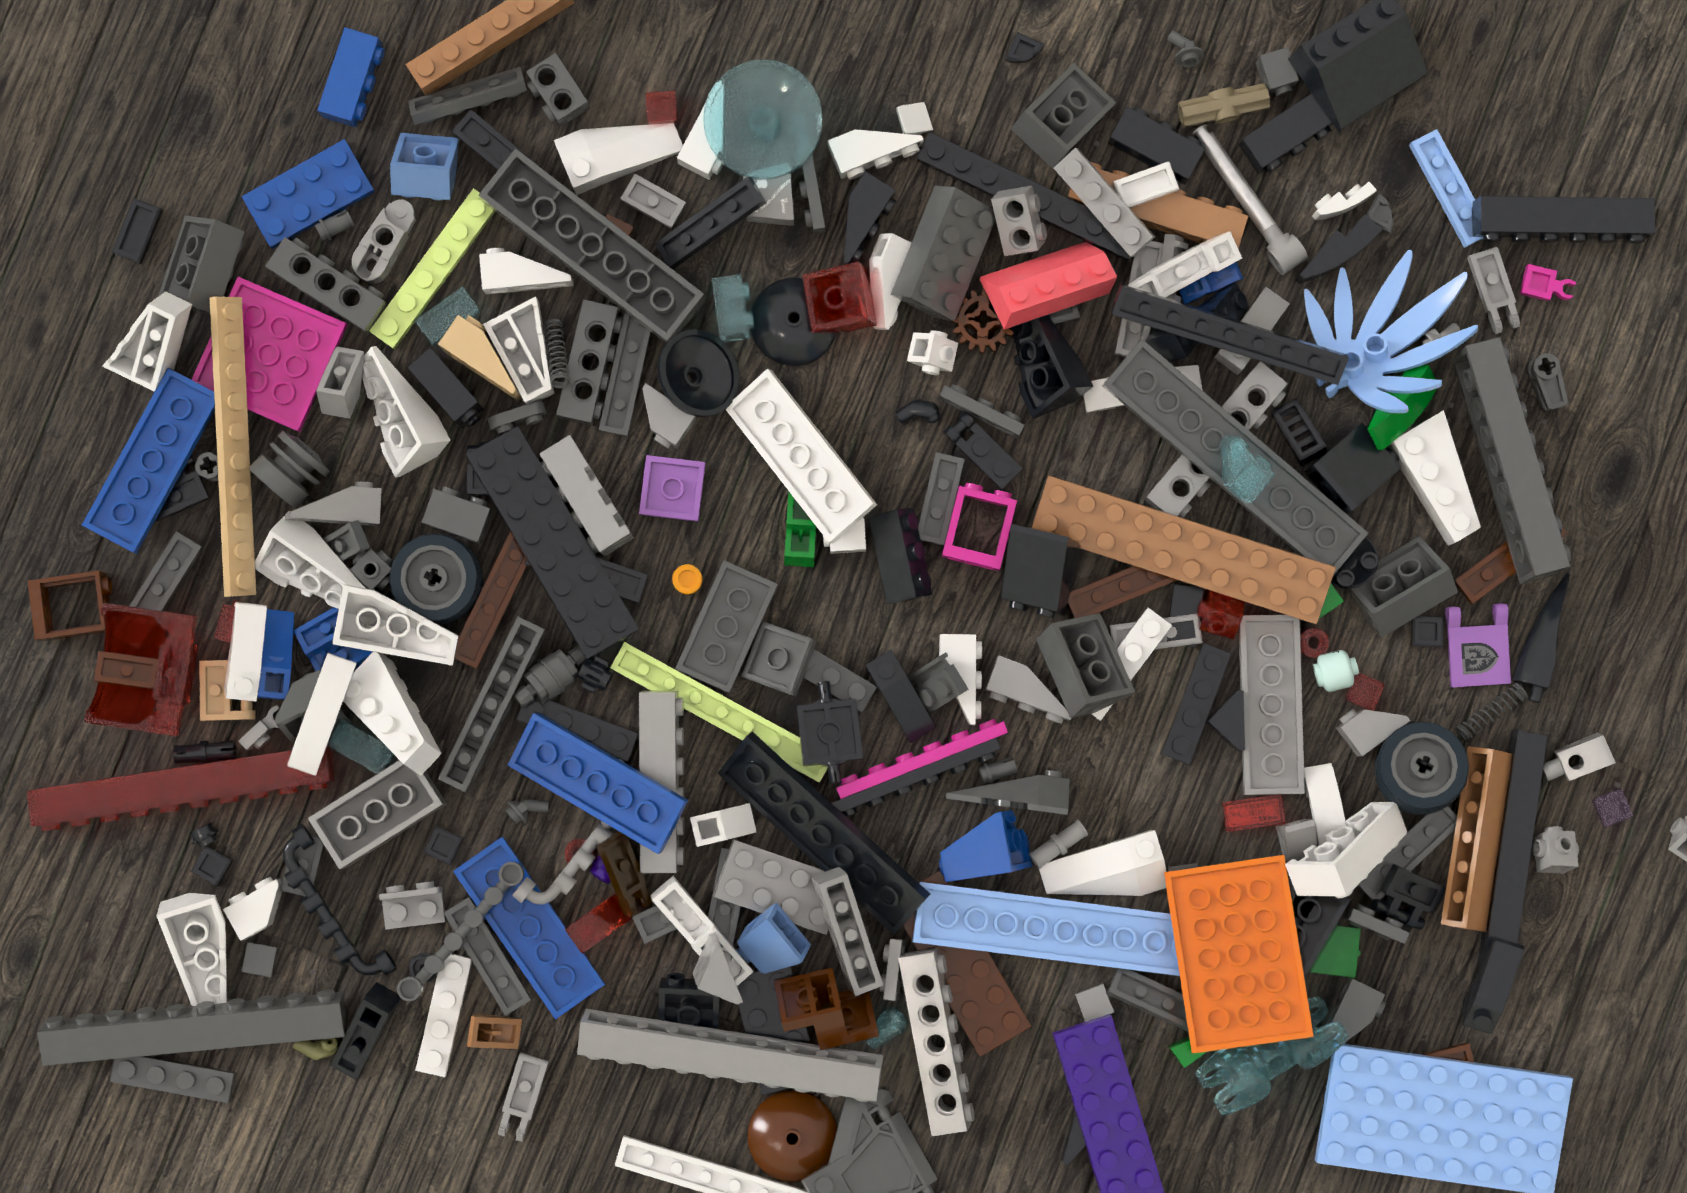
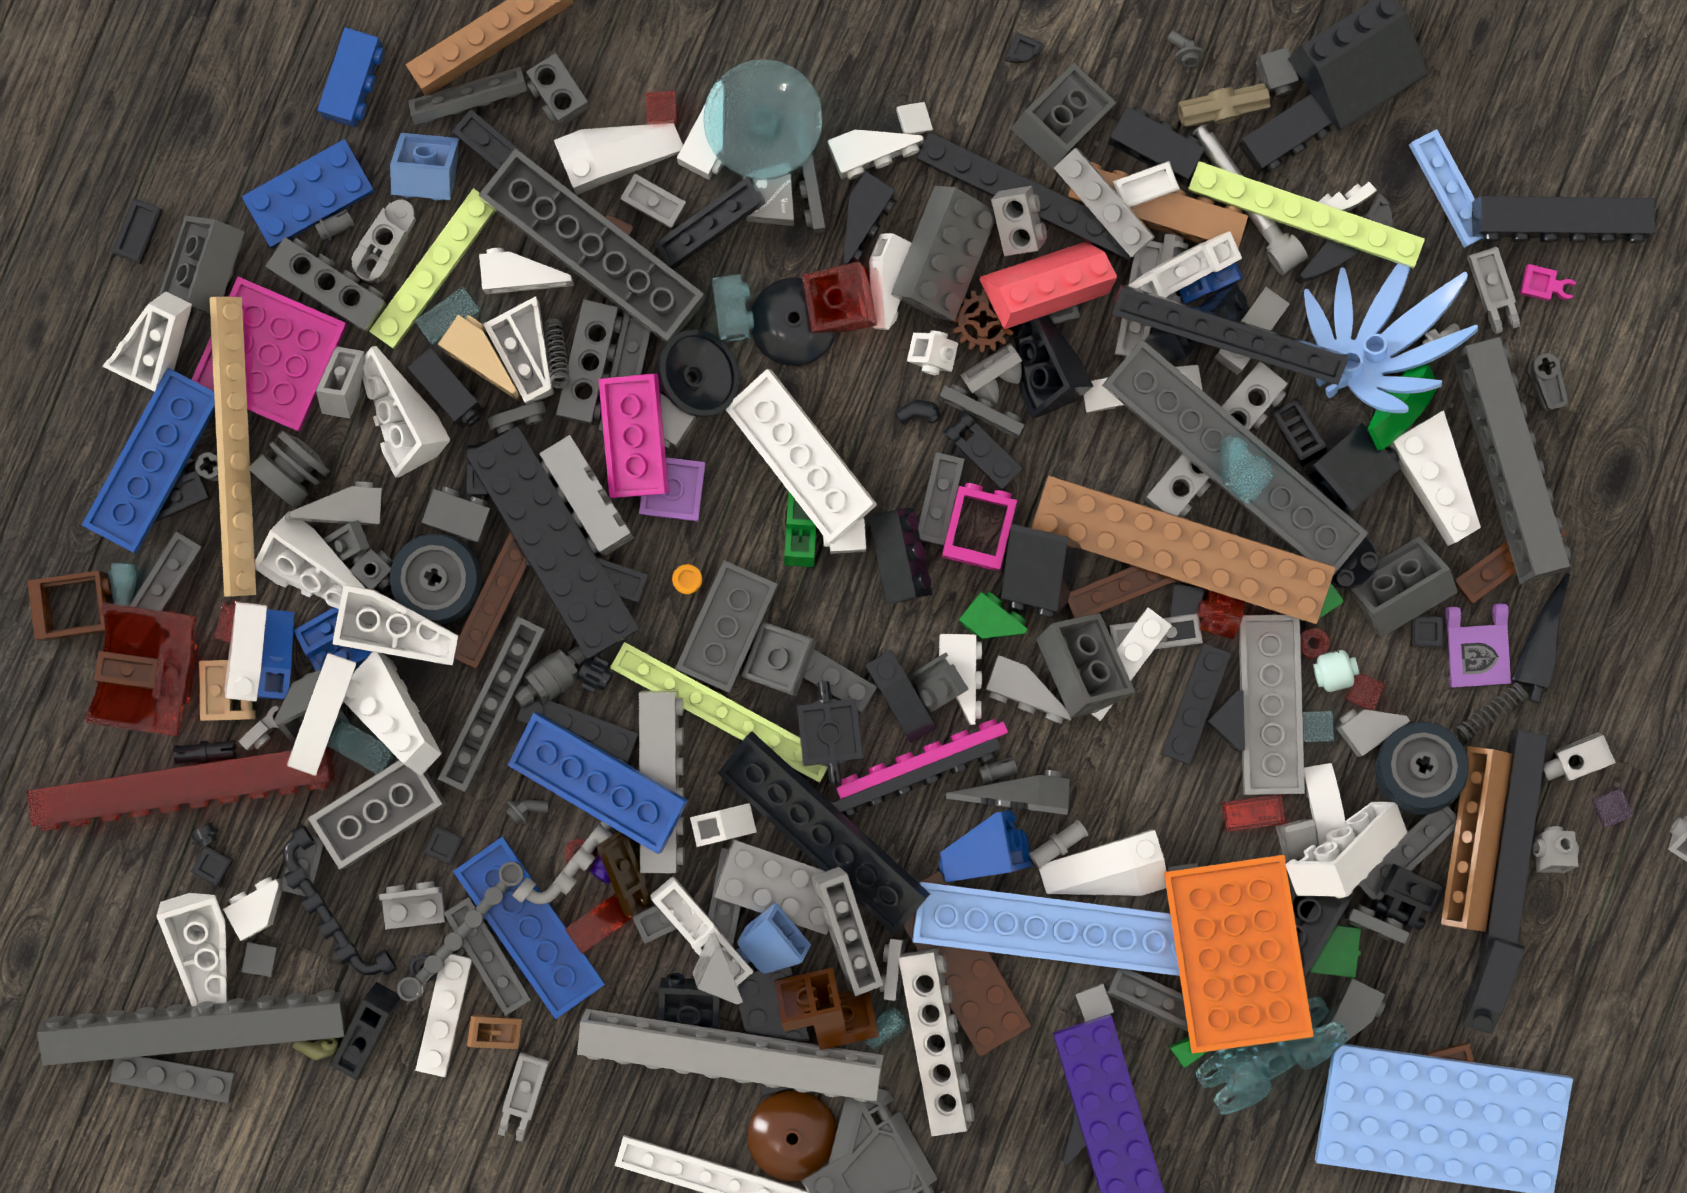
none -> clear light blue cone [108,563,139,606]
none -> dark pink plate [598,374,669,498]
none -> green slope [958,592,1028,640]
none -> light grey tile [961,343,1022,405]
none -> yellowish green plate [1188,161,1425,269]
none -> clear light blue tile [1302,711,1334,742]

